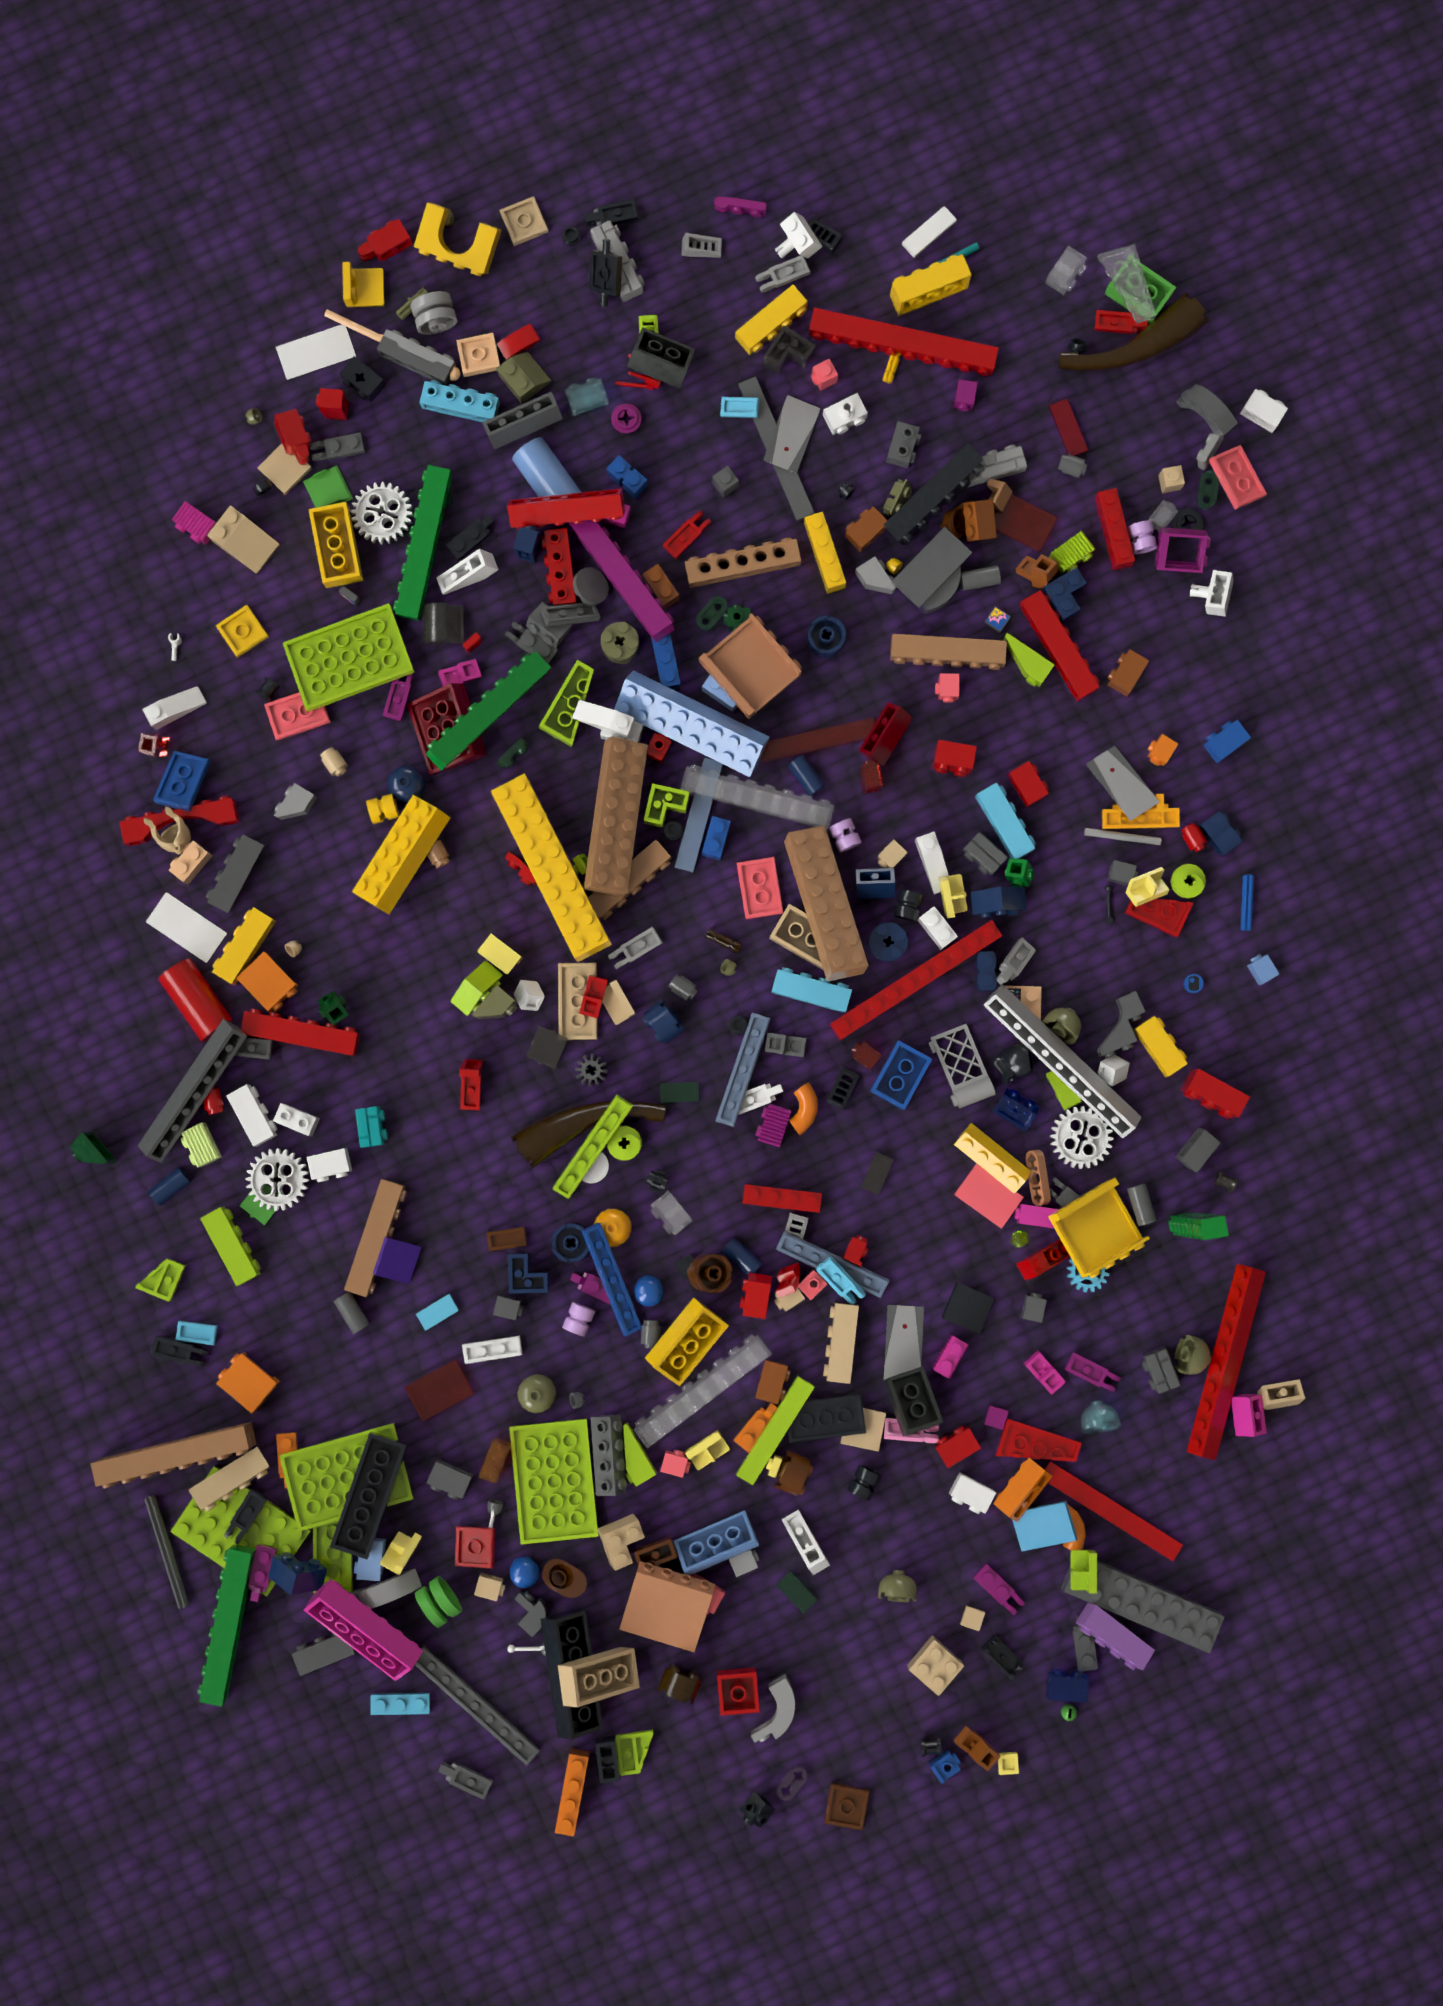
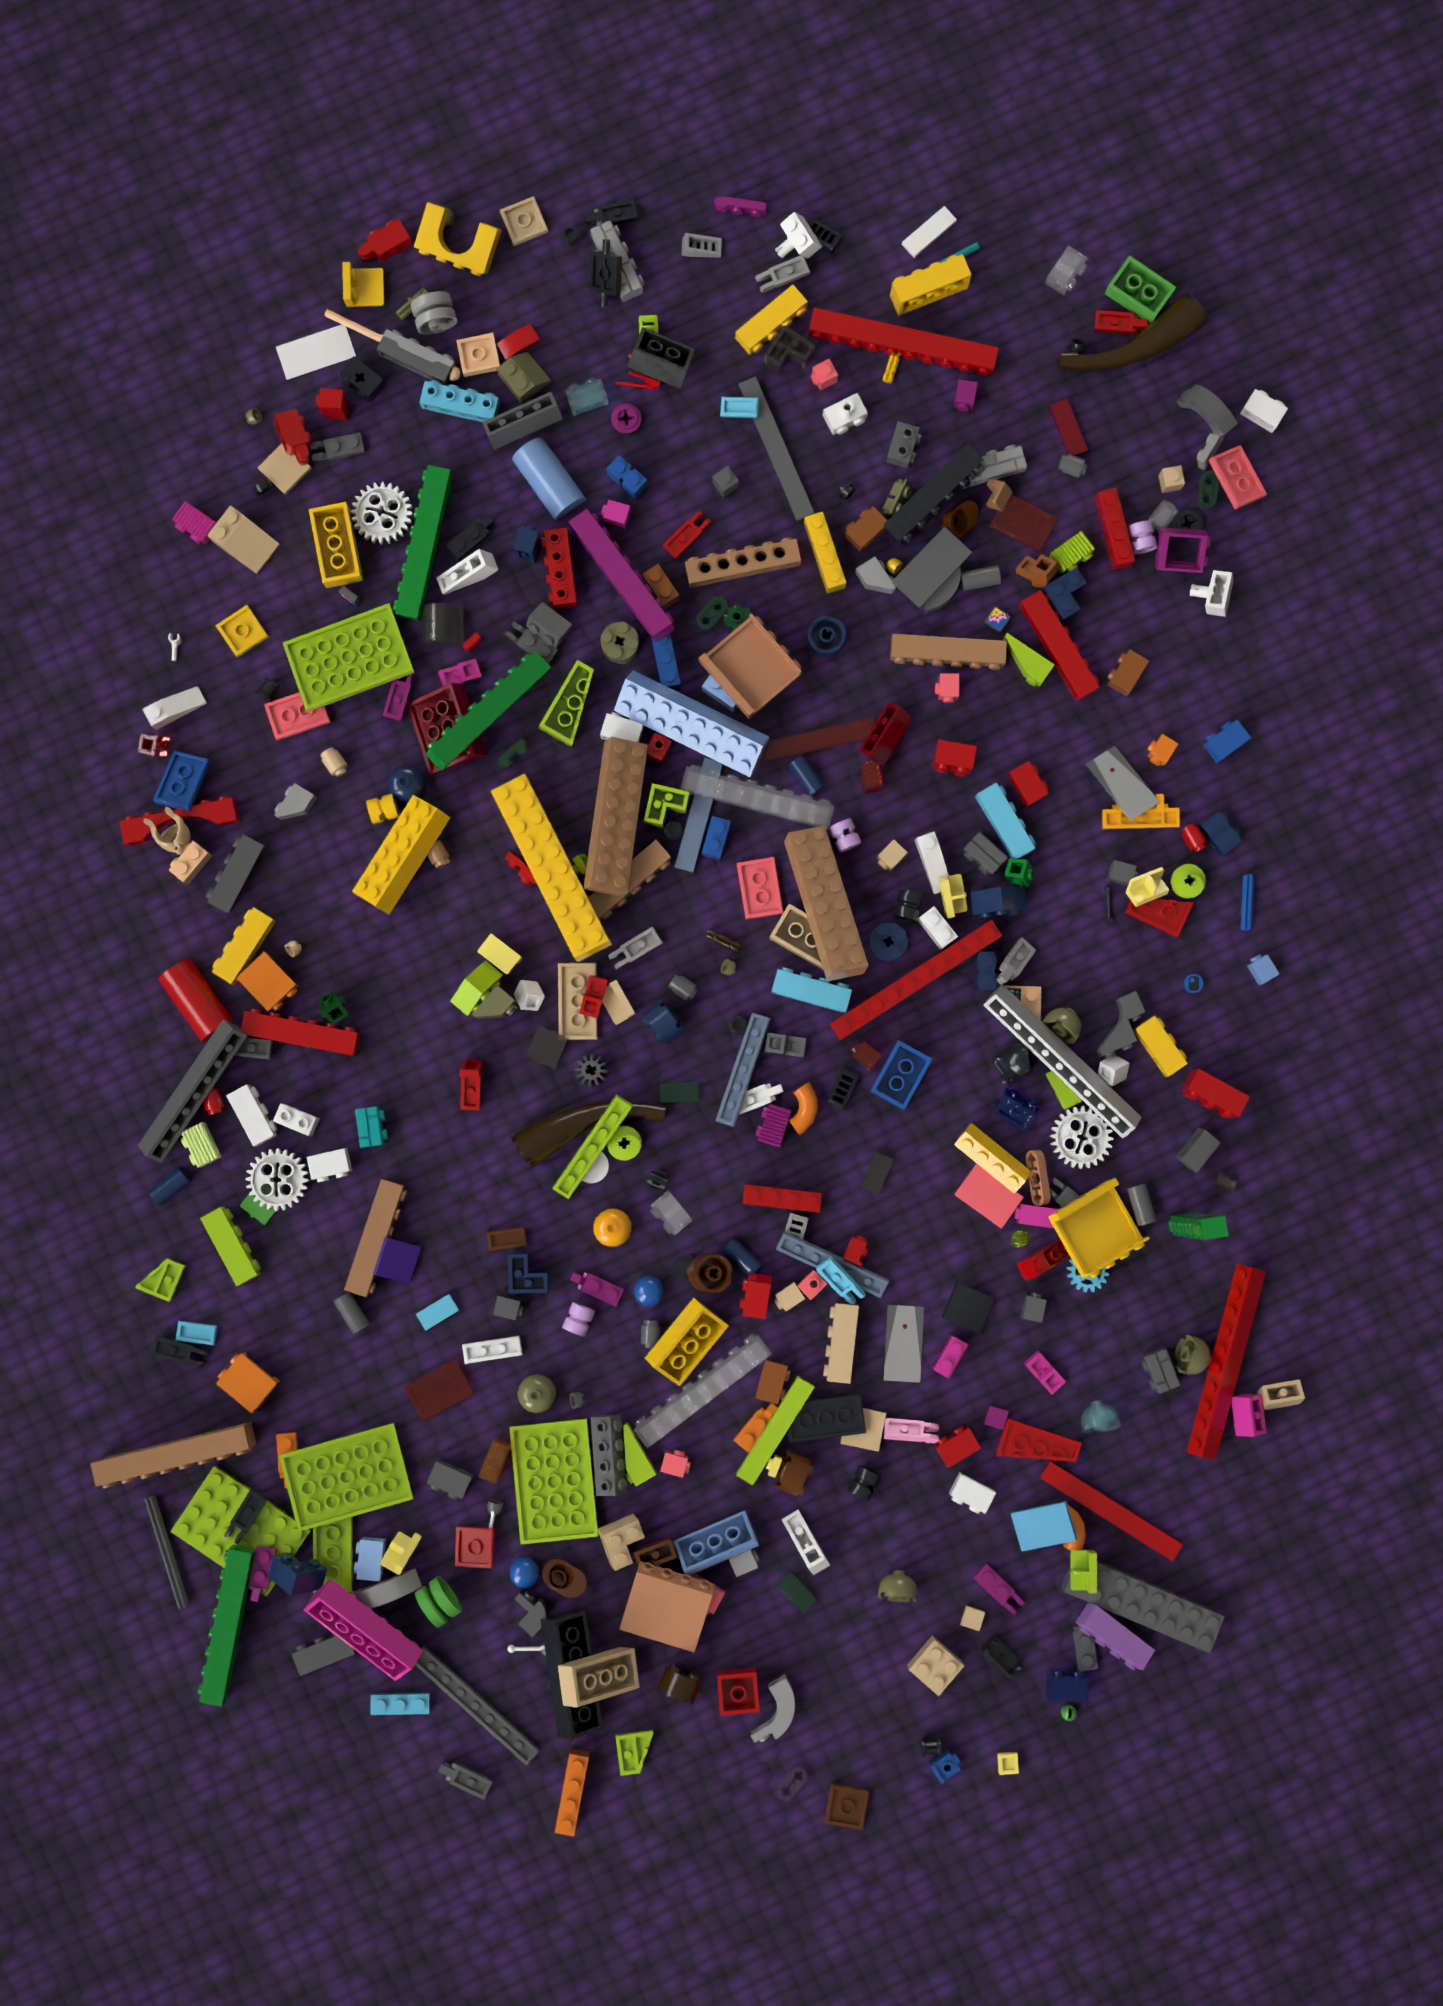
dark green slope [70,1132,117,1164] -> none
white sticker [146,892,227,963] -> none
tan brick [189,1447,270,1512] -> none
bright green piece [303,465,353,508] -> none
black brick [330,1432,409,1560] -> none
tan brick [474,1573,506,1601] -> none
red brick [507,488,625,529] -> none
dark grey tile [541,603,600,627] -> none
dark blue brick [552,1223,589,1262] -> none
white slope [572,700,634,739] -> none
dark grey tile [573,567,609,605] -> none
blue tile [582,1223,641,1337] -> none
black brick [595,1736,621,1784] -> none
light yellow panel [685,1430,730,1470] -> none
black brick [740,1792,776,1828] -> none
light grey sticker [763,395,820,473] -> none
red slope [775,1262,800,1298] -> none
dark blue brick [856,868,895,899] -> none
pearl dark grey brick [883,1366,943,1437] -> none
light grey piece [928,1024,995,1109] -> none
dark orange brick [953,1726,1001,1771] -> none
dark orange brick [963,499,997,541] -> none
orange brick [993,1458,1053,1522] -> none
magenta hinge [1064,1352,1121,1392] -> none
light grey bar [1084,828,1161,845] -> none
clear wing [1097,244,1156,323] -> none

